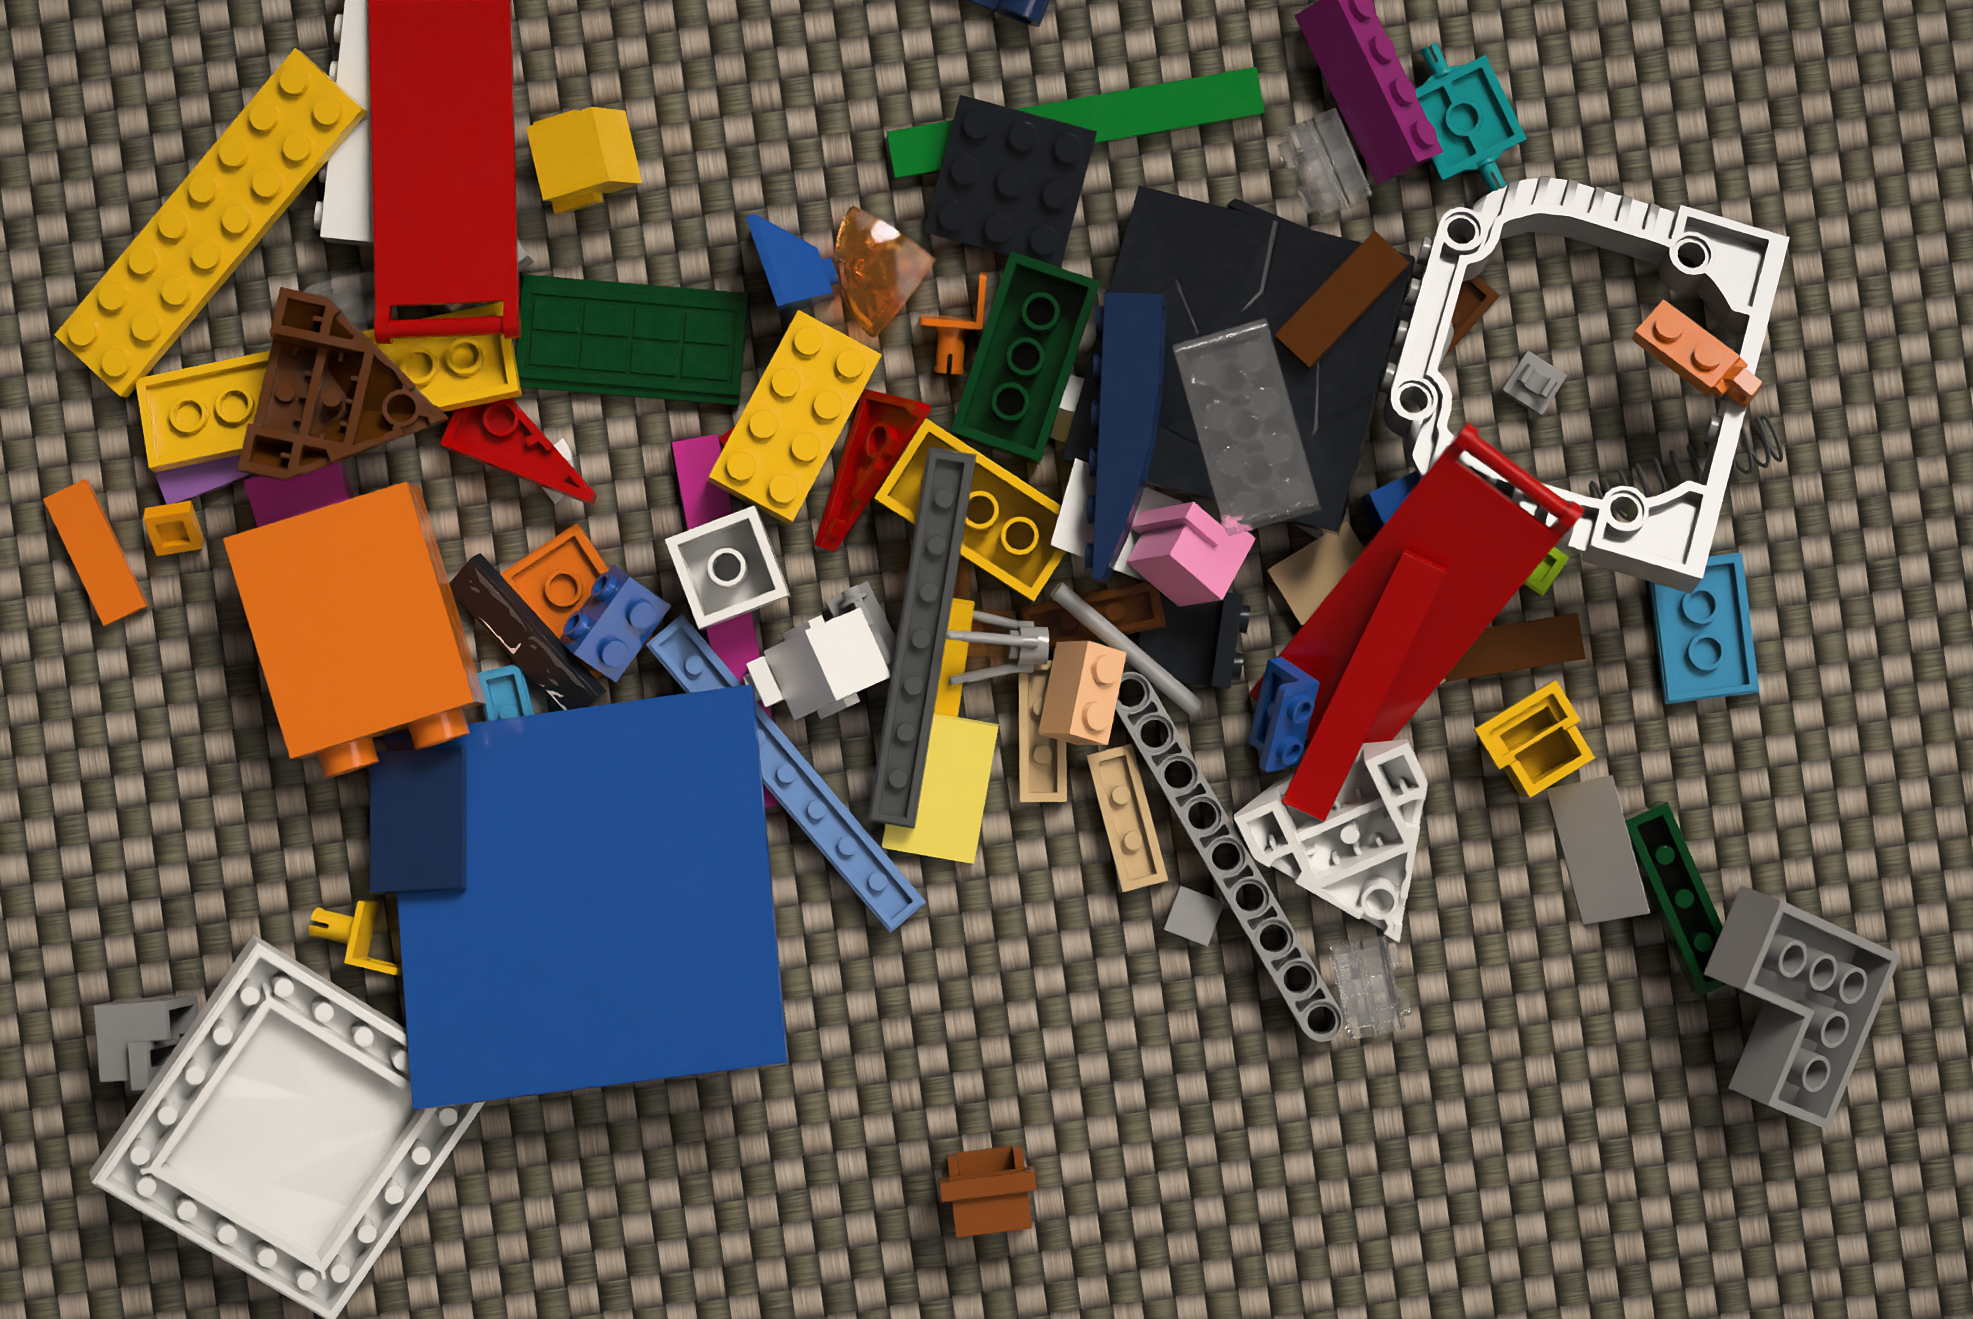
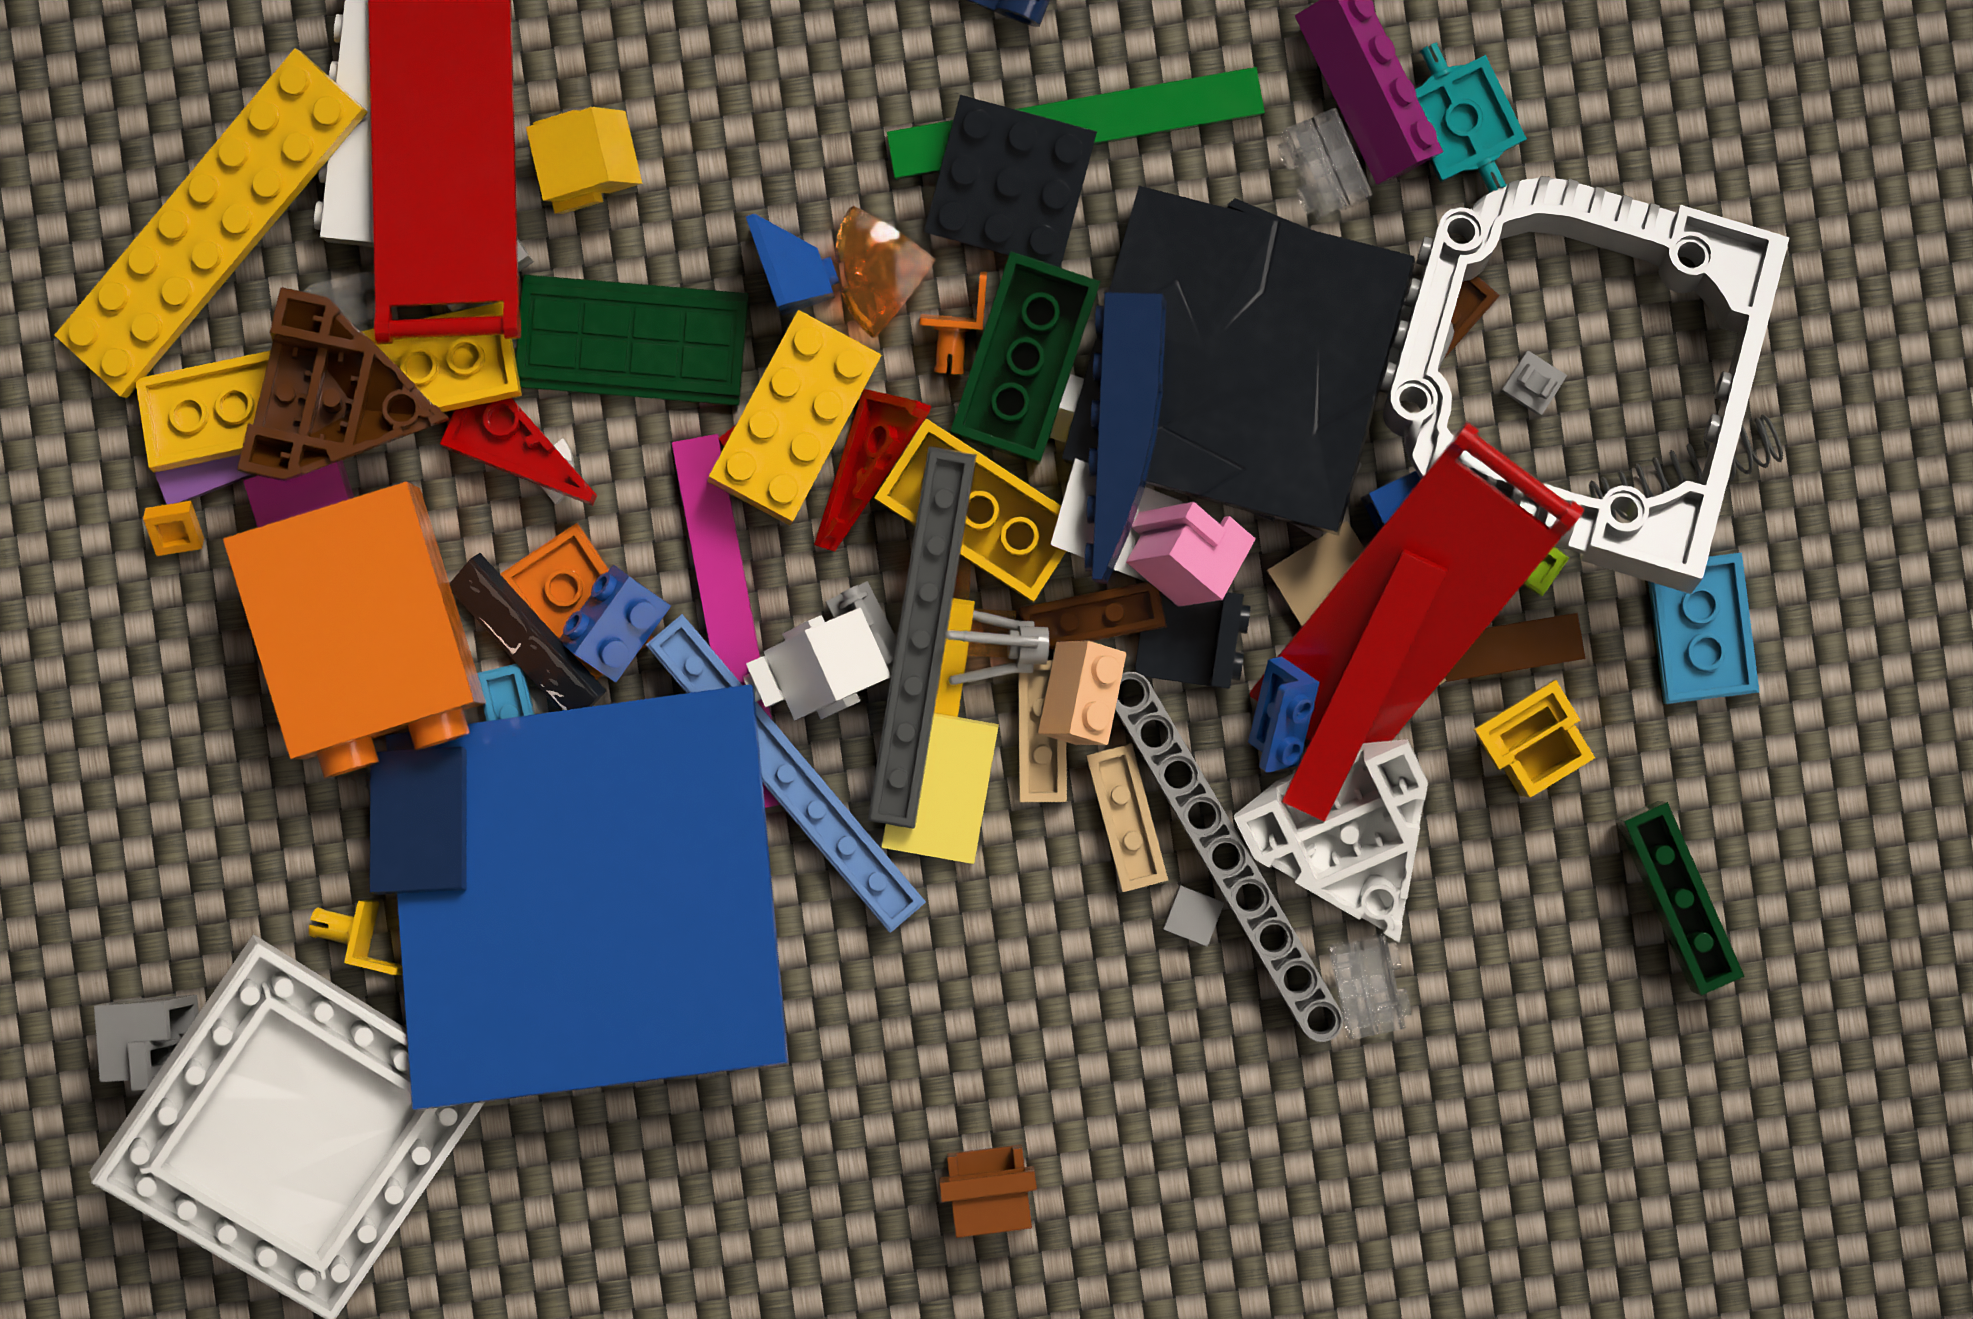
orange tile [43,479,149,627] -> none
white brick [665,506,791,630] -> none
light grey bar [1050,582,1203,716] -> none
clear brick [1173,318,1322,536] -> none
reddish brown tile [1275,230,1410,370] -> none
white sticker [1546,775,1650,925] -> none
orange hinge [1632,299,1763,408] -> none
light grey brick [1704,885,1901,1130] -> none

